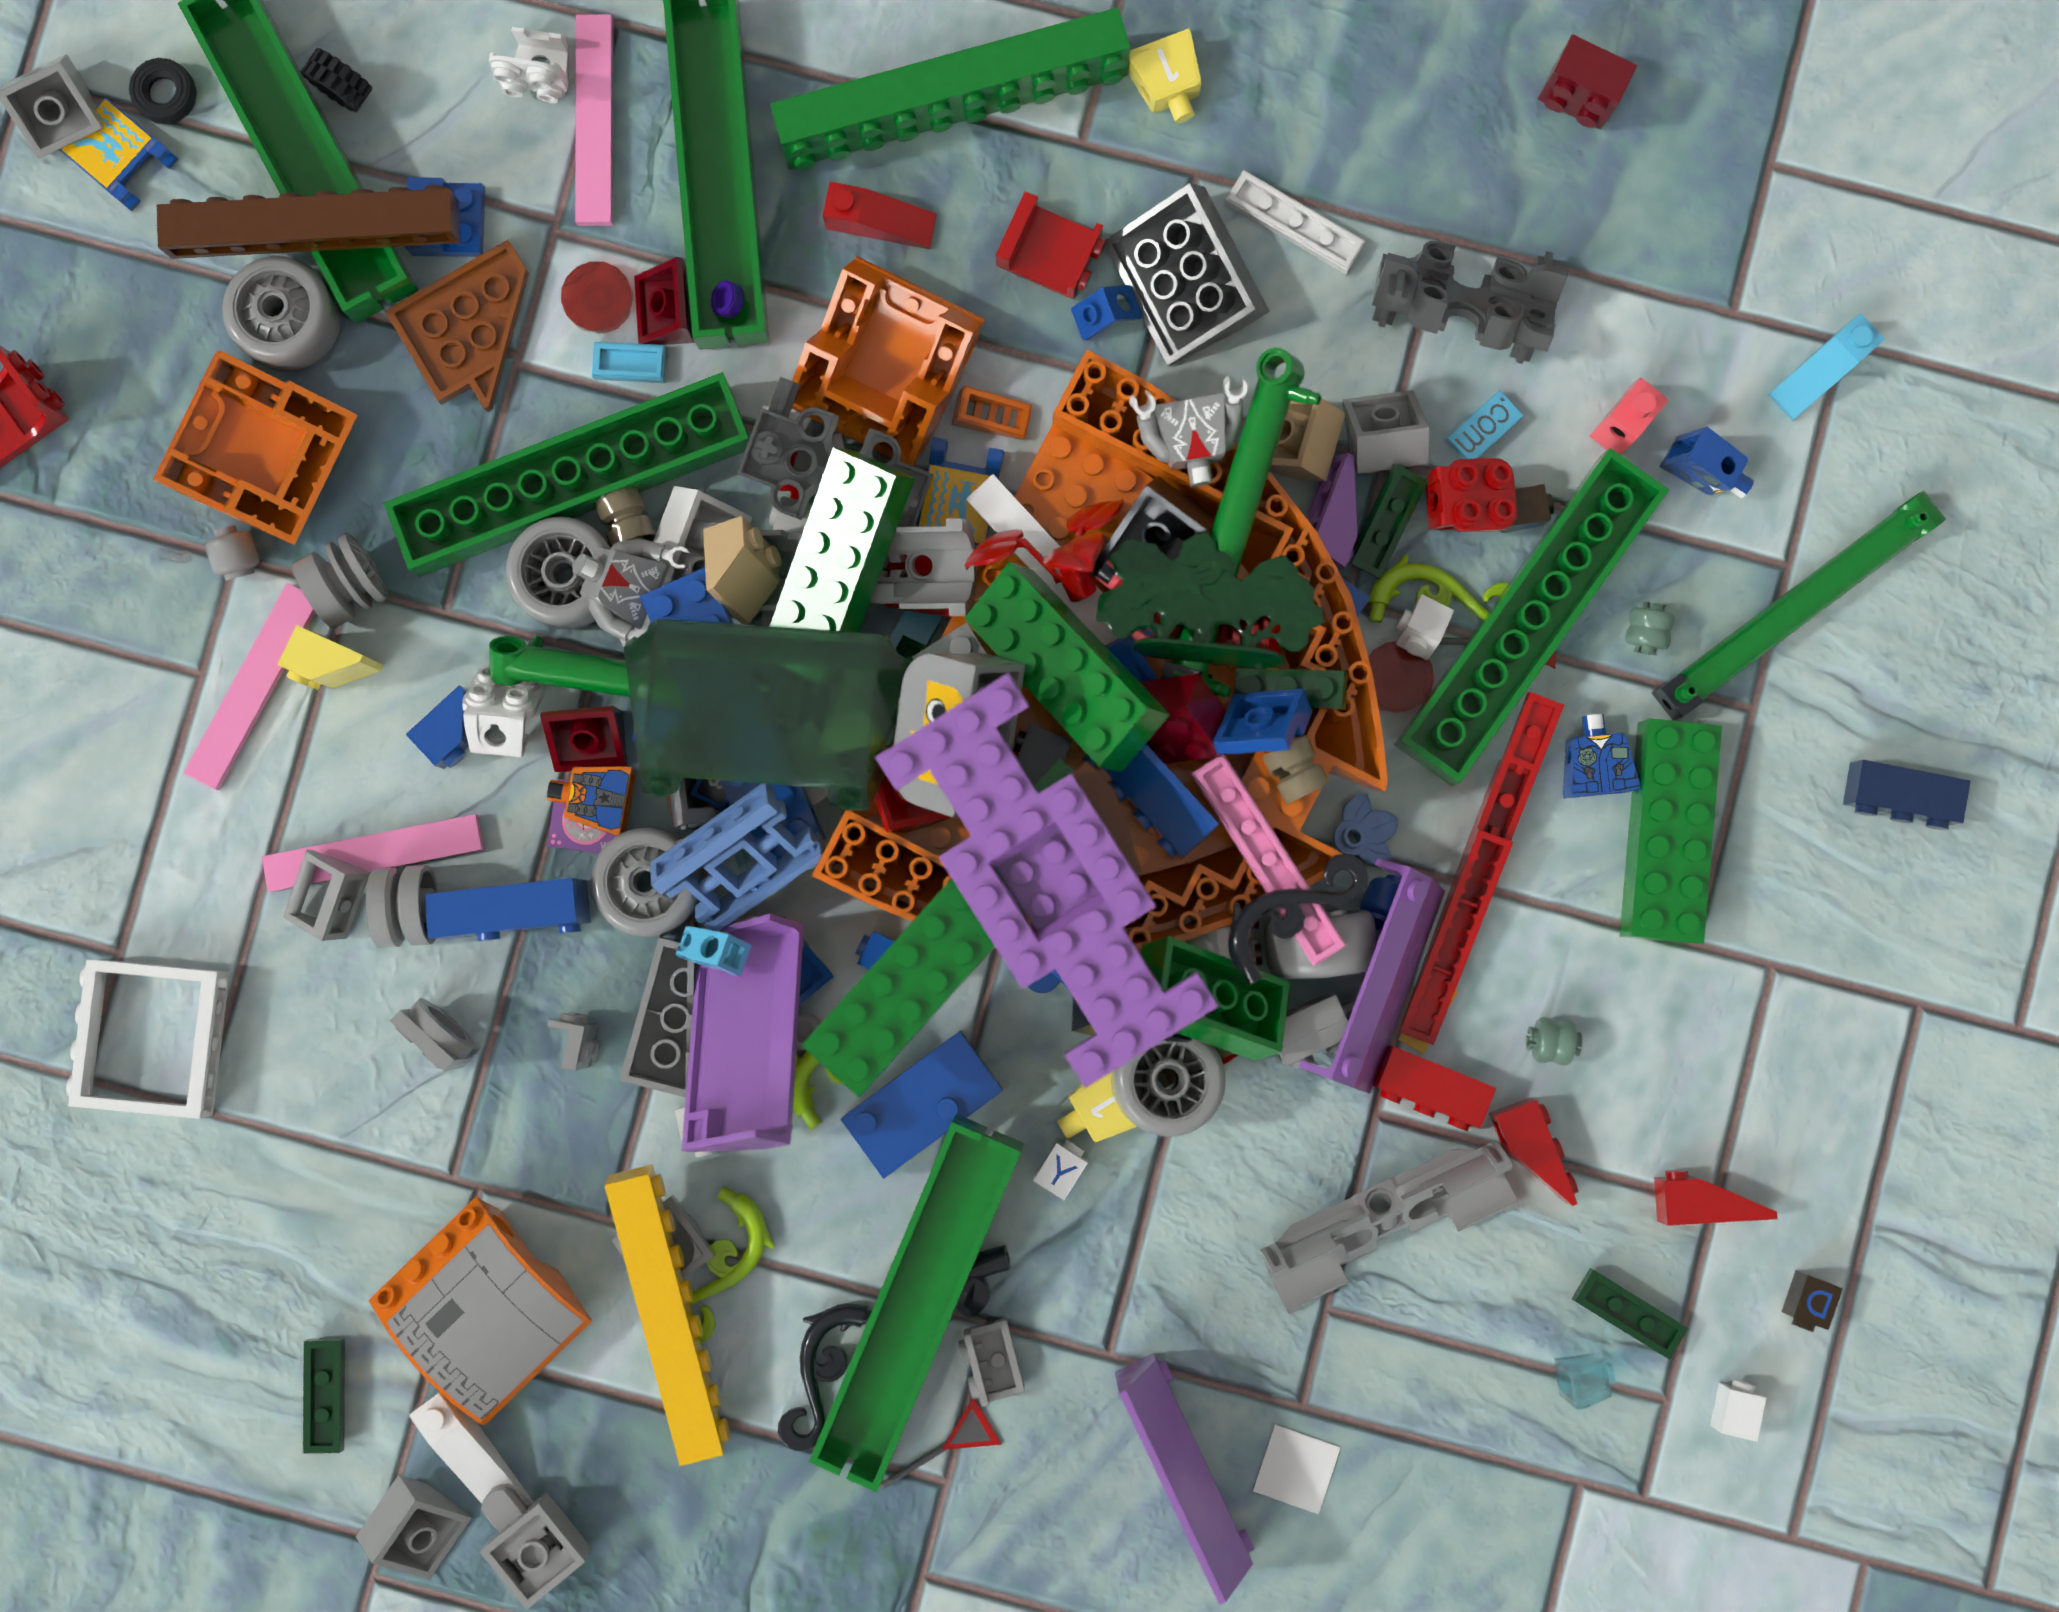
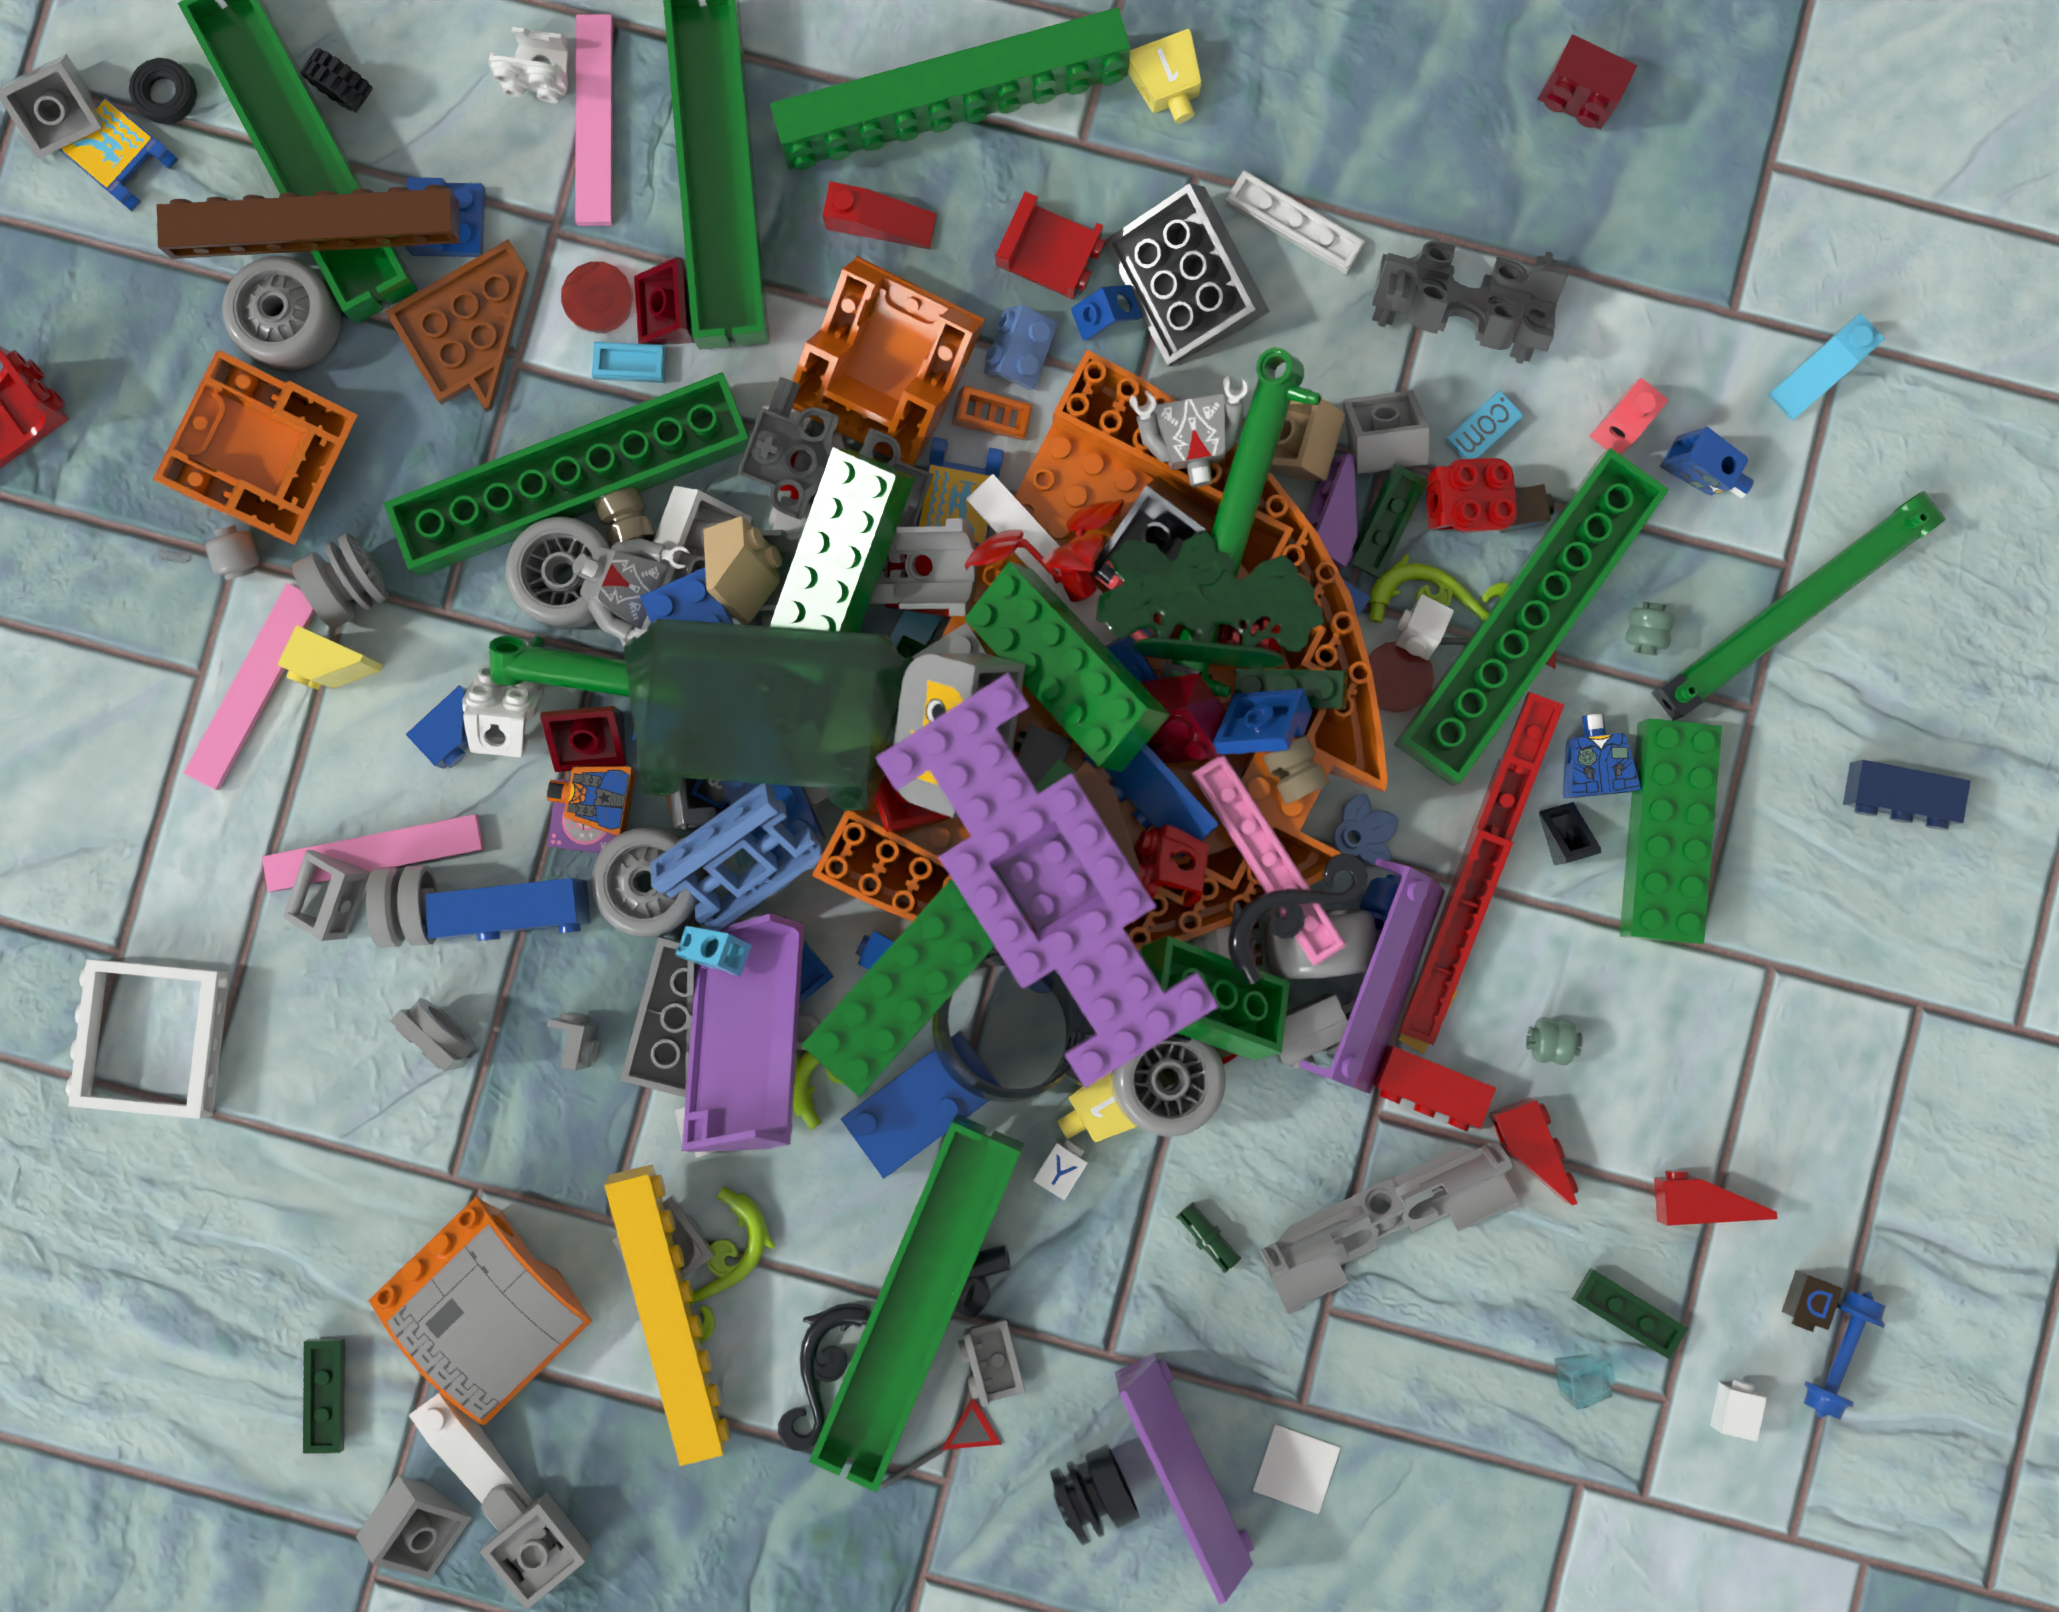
dark purple tile [711,280,744,319] -> none
none -> black cylinder [932,950,1085,1102]
none -> medium blue bracket [984,305,1058,390]
none -> black wheel [1050,1444,1140,1545]
none -> red piece [1133,825,1209,907]
none -> dark green pin [1176,1202,1241,1273]
none -> black slope [1539,802,1601,865]
none -> blue piece [1804,1290,1886,1420]

